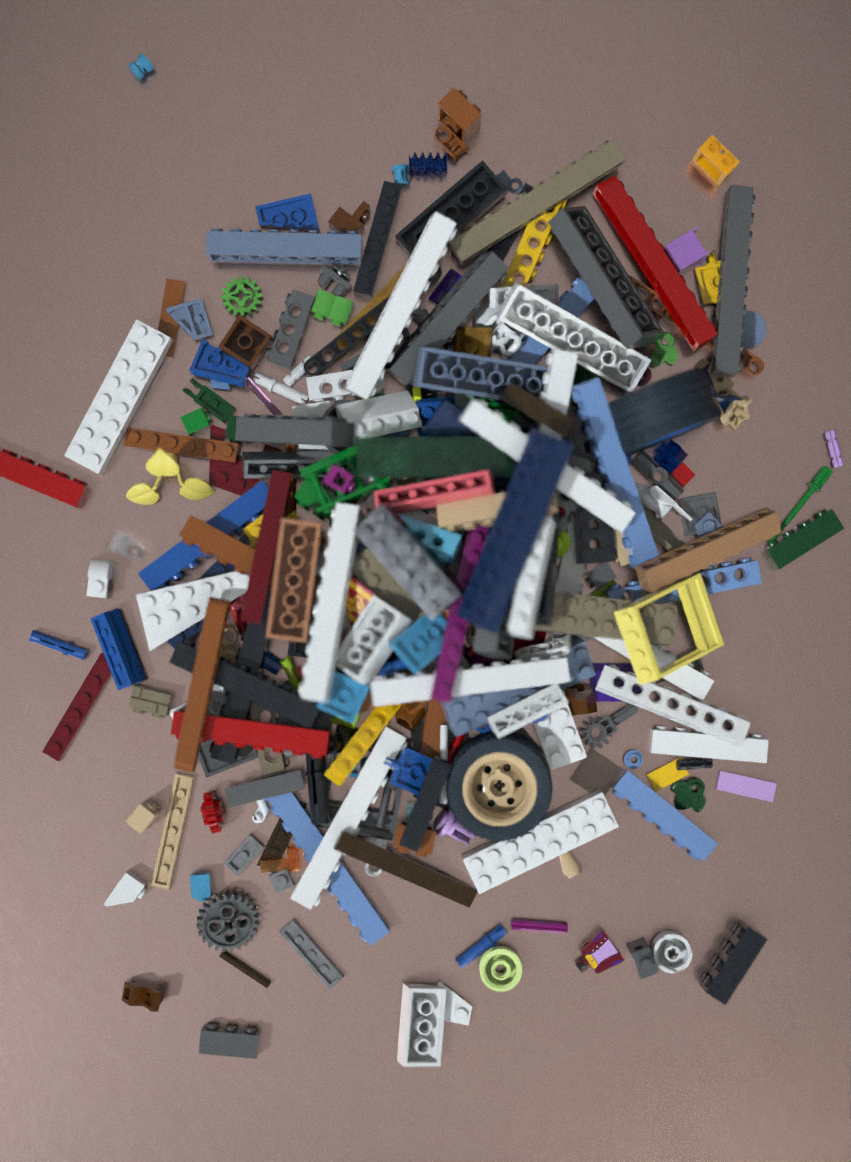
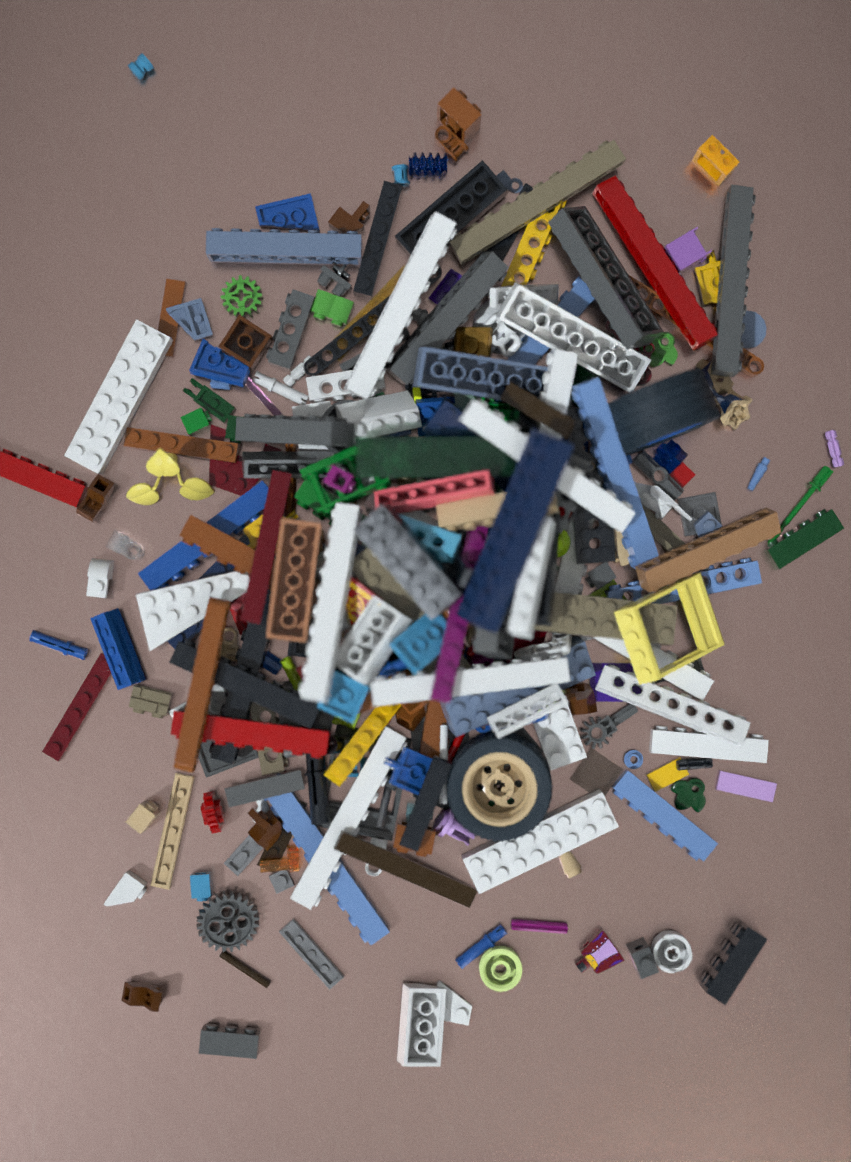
none -> reddish brown brick [76,474,115,522]
none -> reddish brown brick [247,808,282,851]
none -> black tile [450,553,474,588]
none -> medium blue animal [747,457,770,491]

